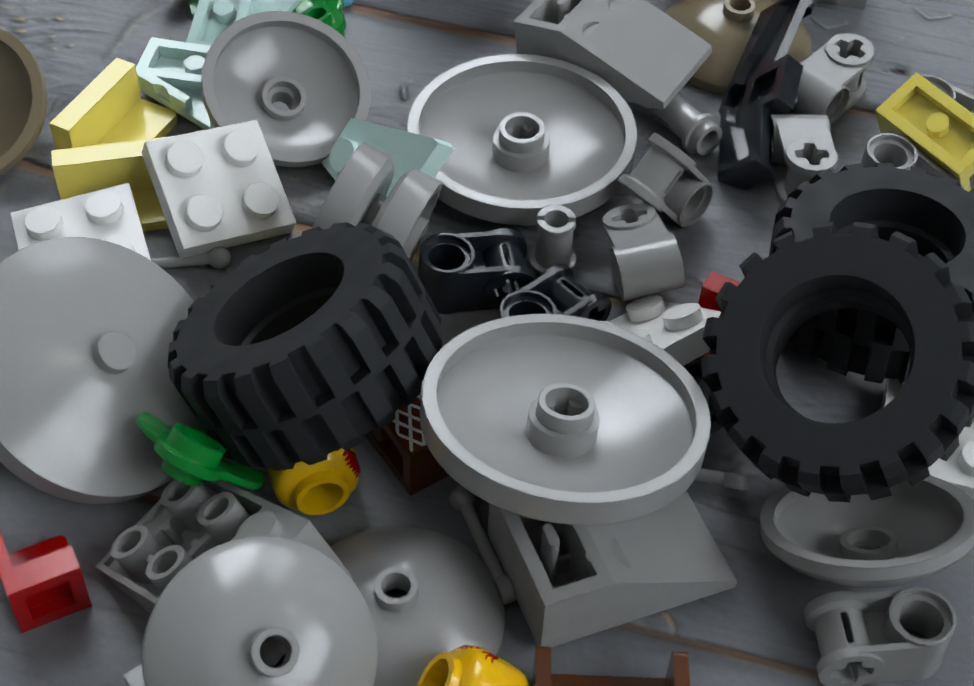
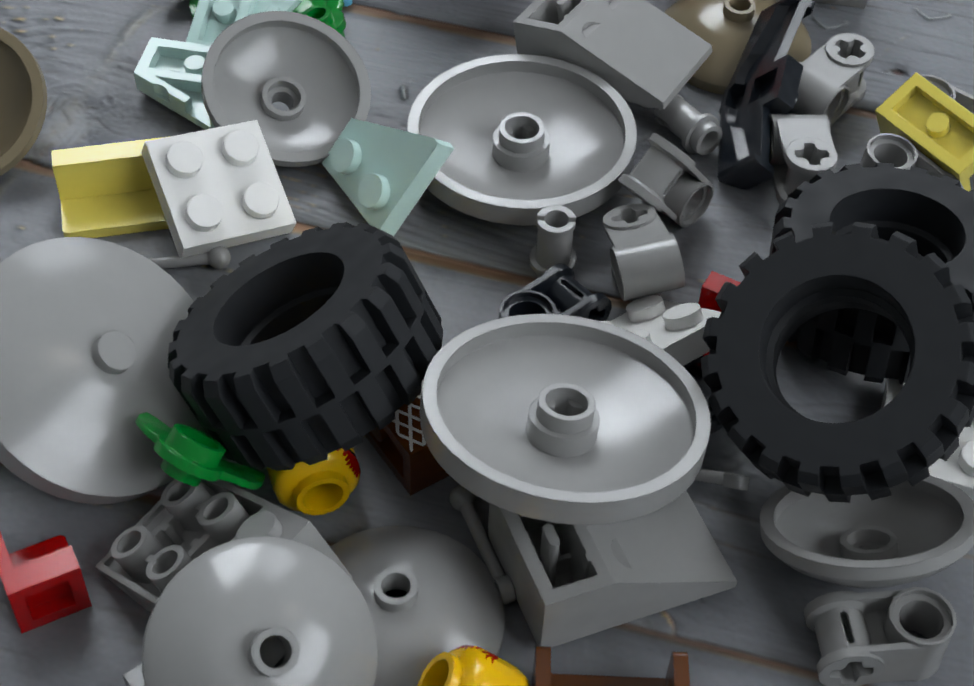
white plate [11,182,151,260] -> none
light yellow panel [49,57,178,150] -> none
light grey wheel [311,142,442,262] -> none
black piece [418,228,536,315] -> none

